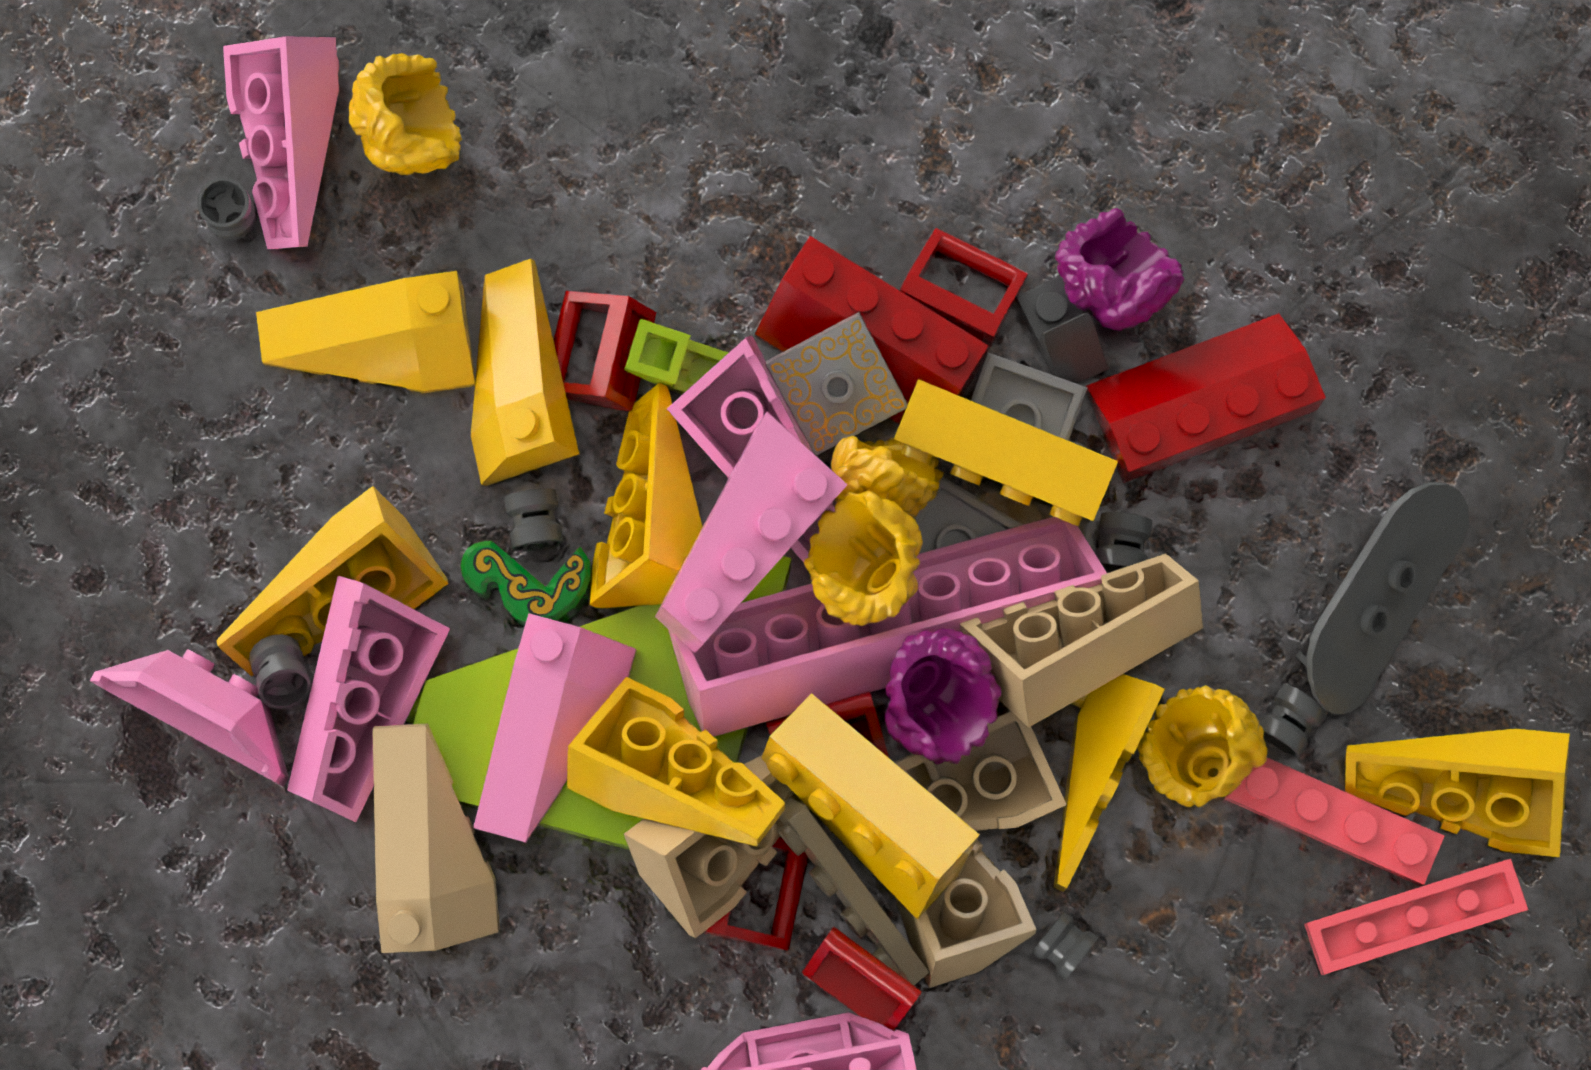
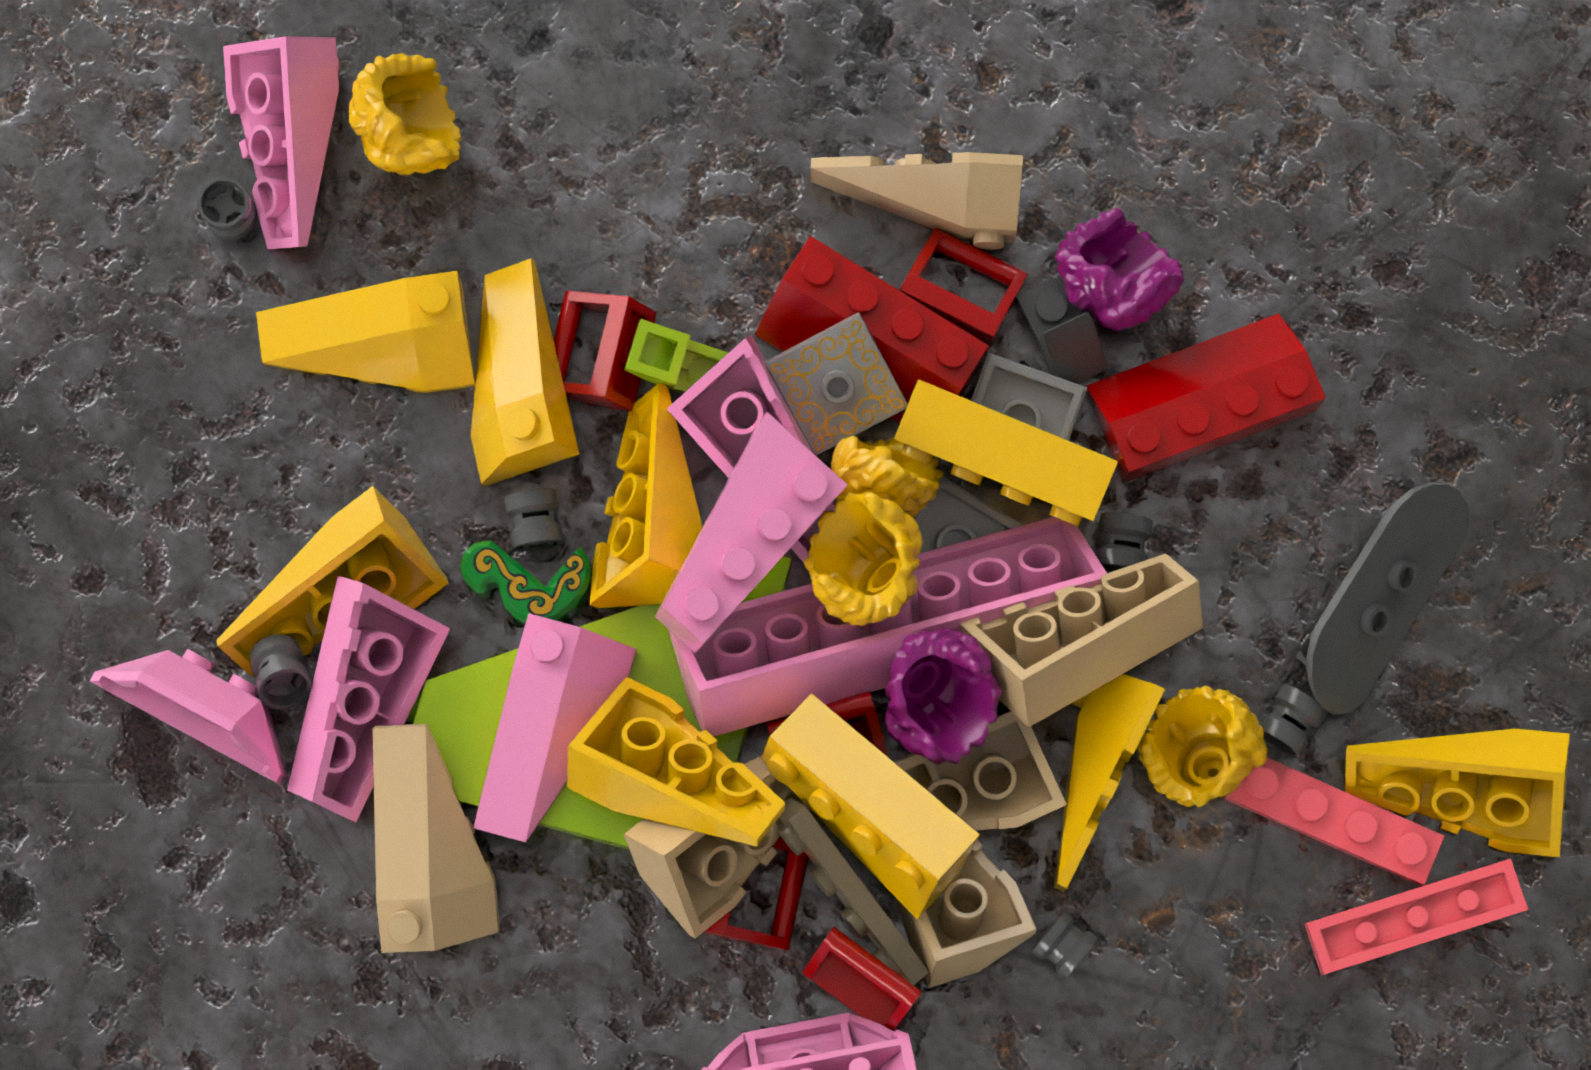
none -> tan wedge [810,152,1023,250]

